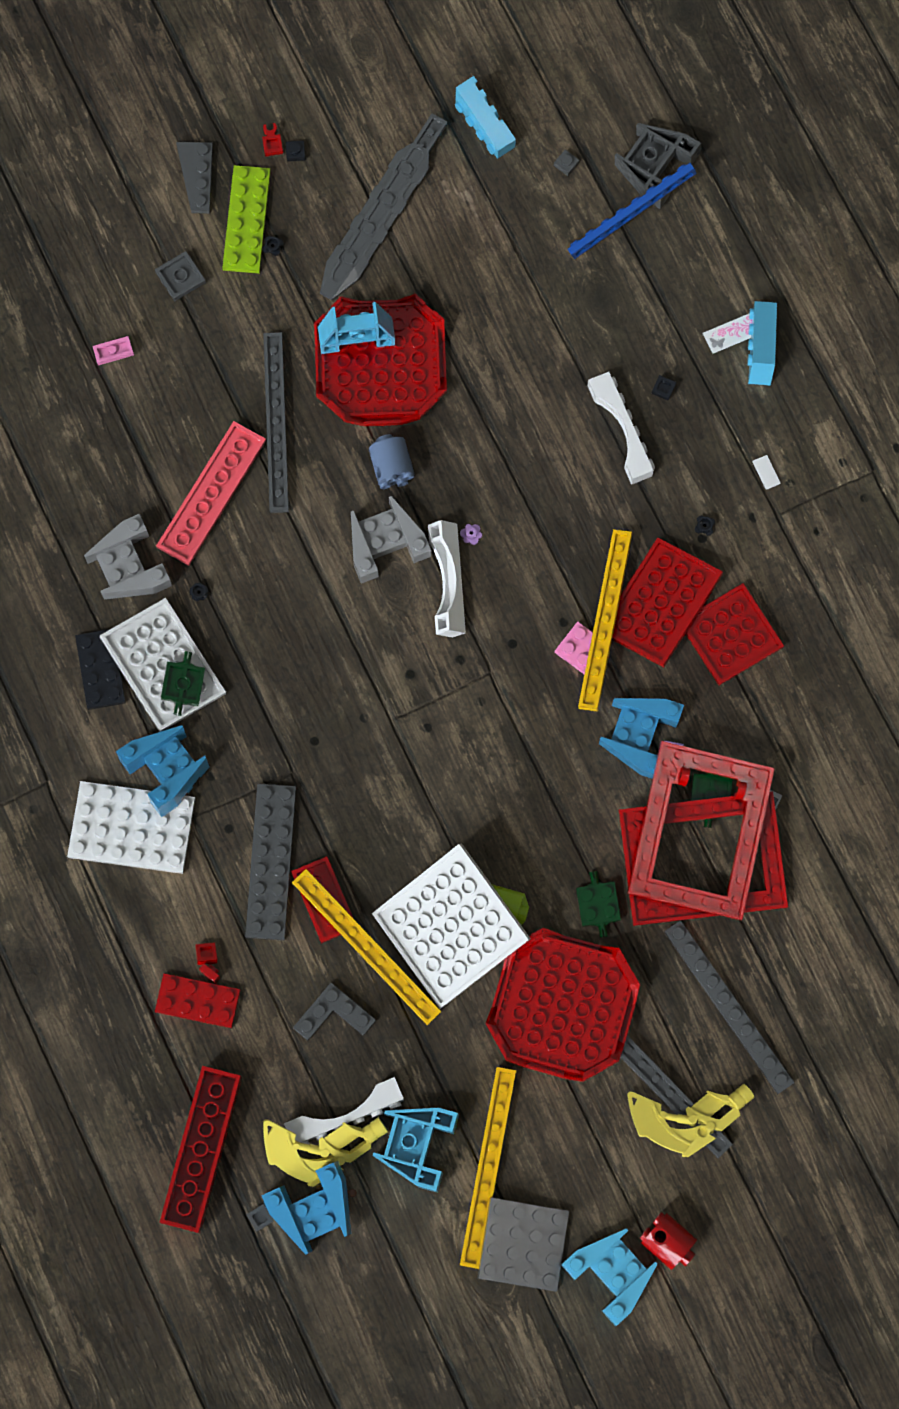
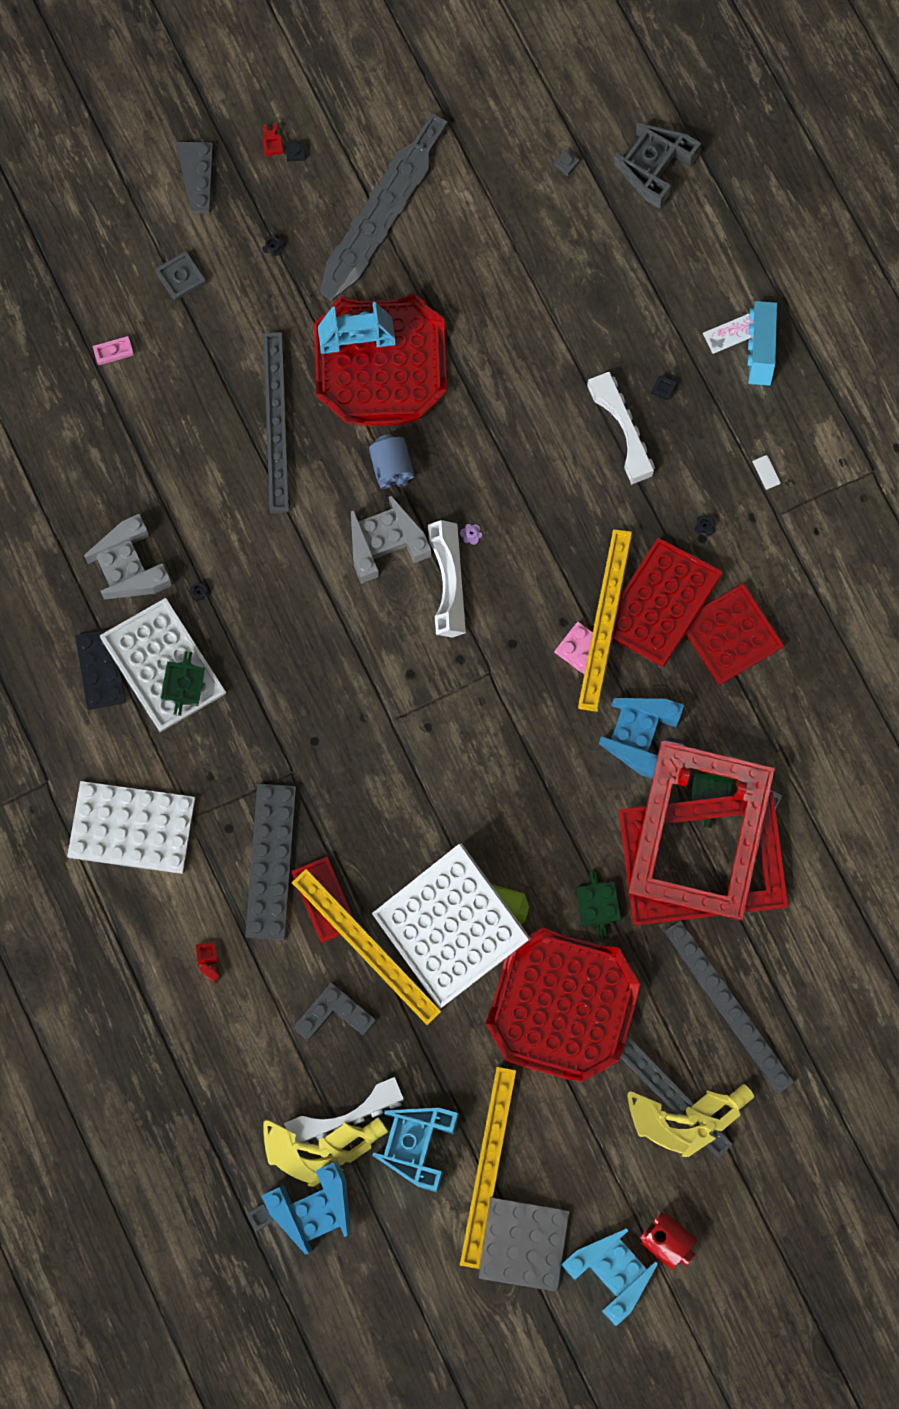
dark azure wedge [116,725,209,817] -> none
red plate [155,973,241,1029] -> none
coral plate [156,421,266,566] -> none
red brick [159,1066,242,1234] -> none
lime plate [222,165,271,274] -> none
medium azure wedge [455,76,516,159] -> none
blue plate [568,163,697,259] -> none

